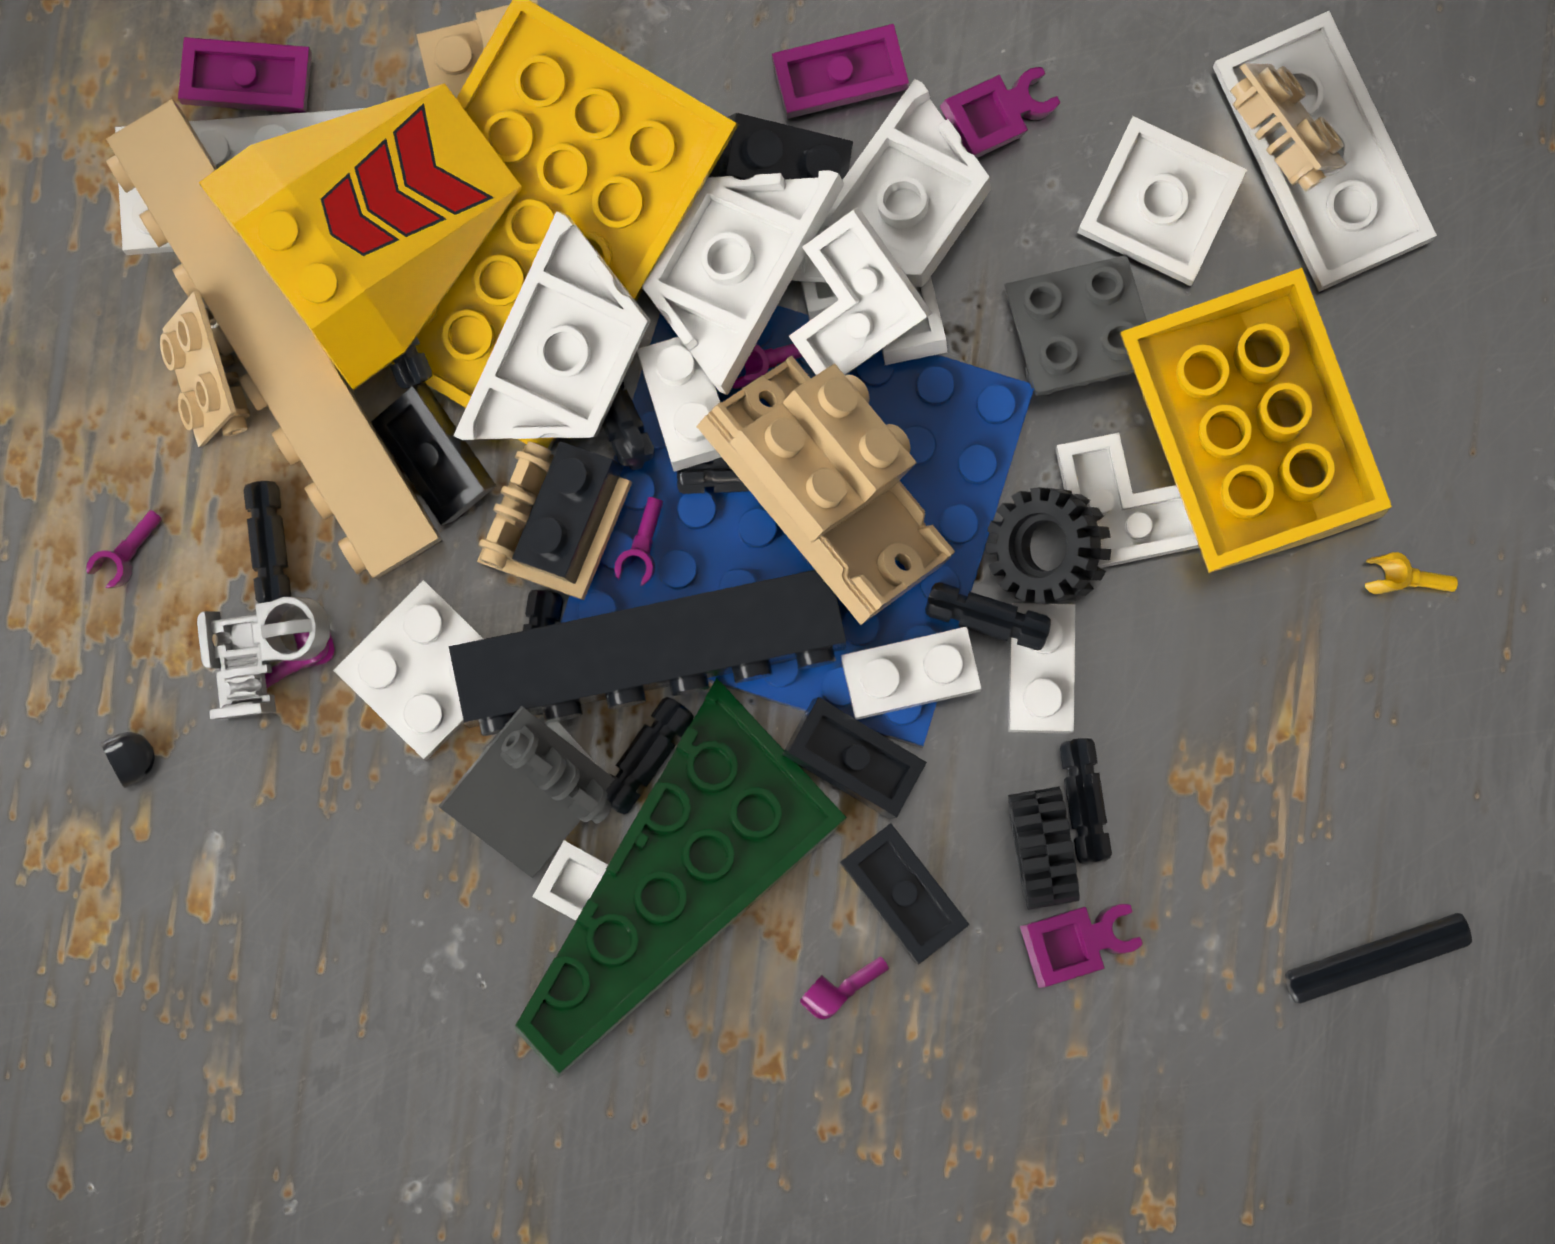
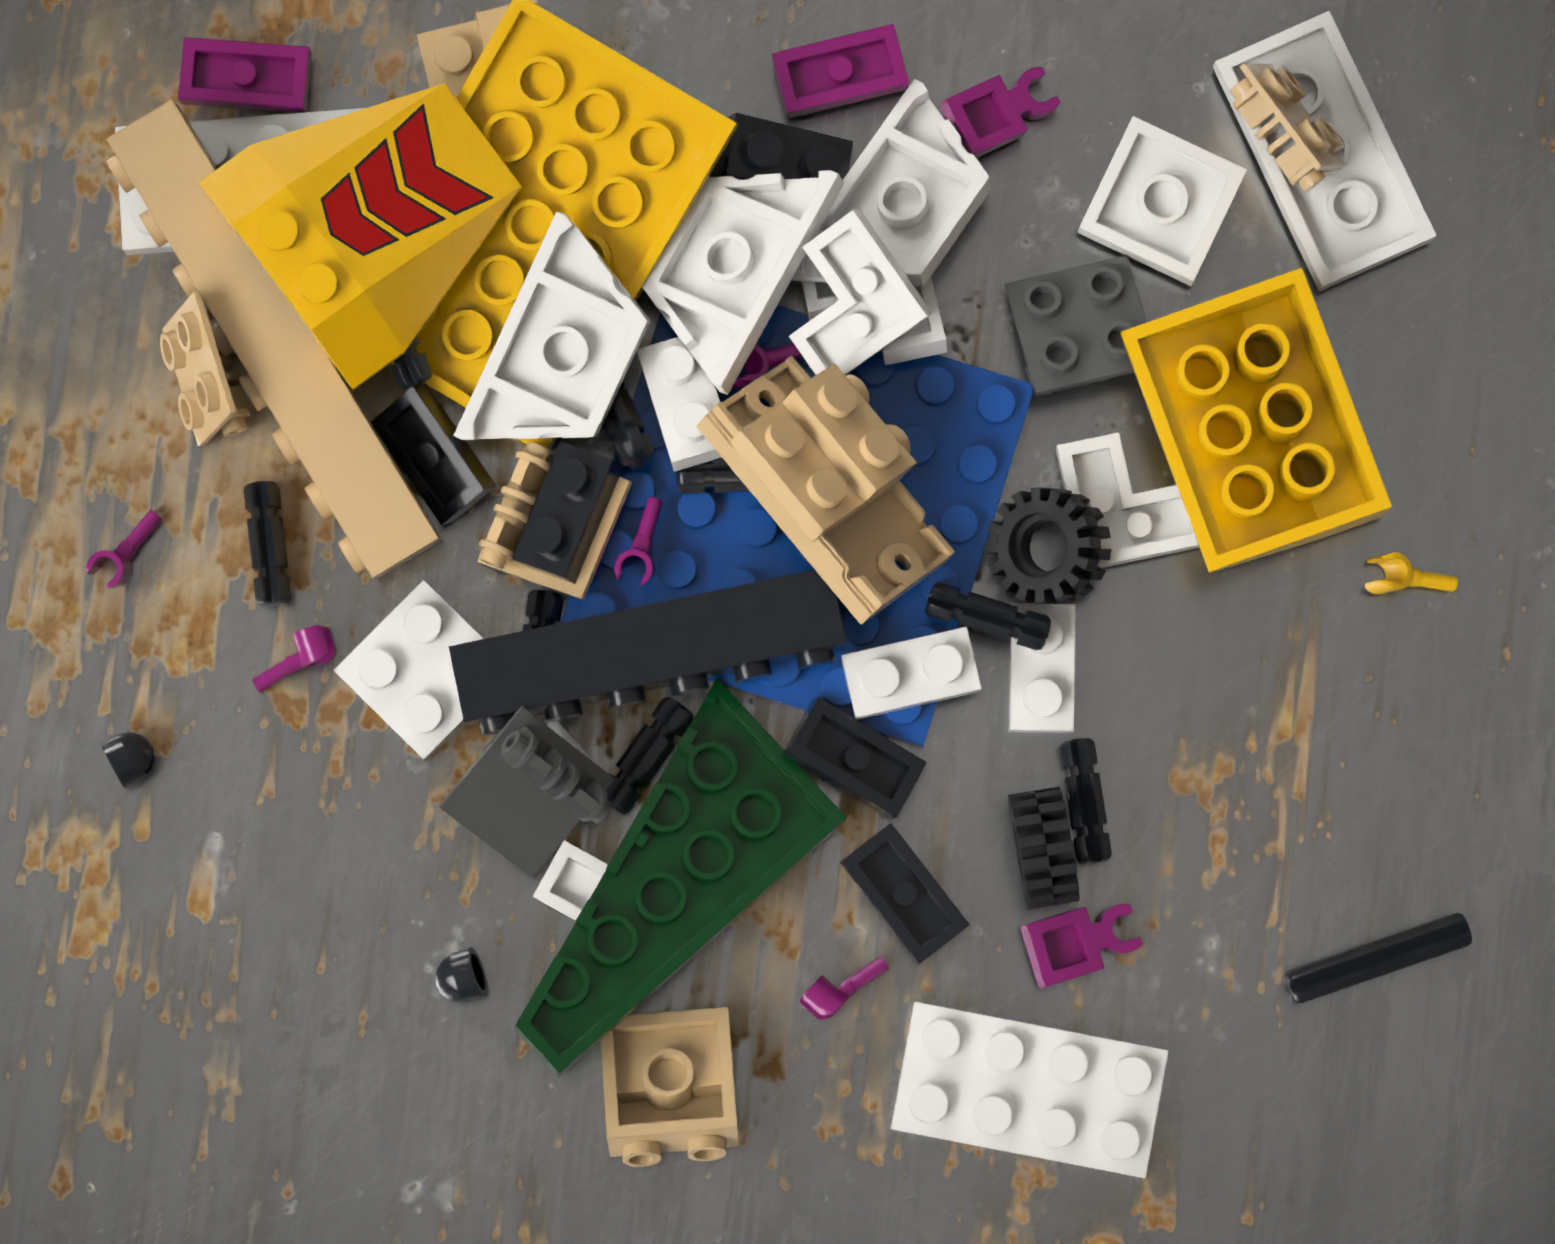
light grey piece [197,597,330,719] -> none
none -> black hinge [435,947,488,1003]
none -> tan plate [601,1007,739,1167]
none -> white plate [890,1002,1169,1178]

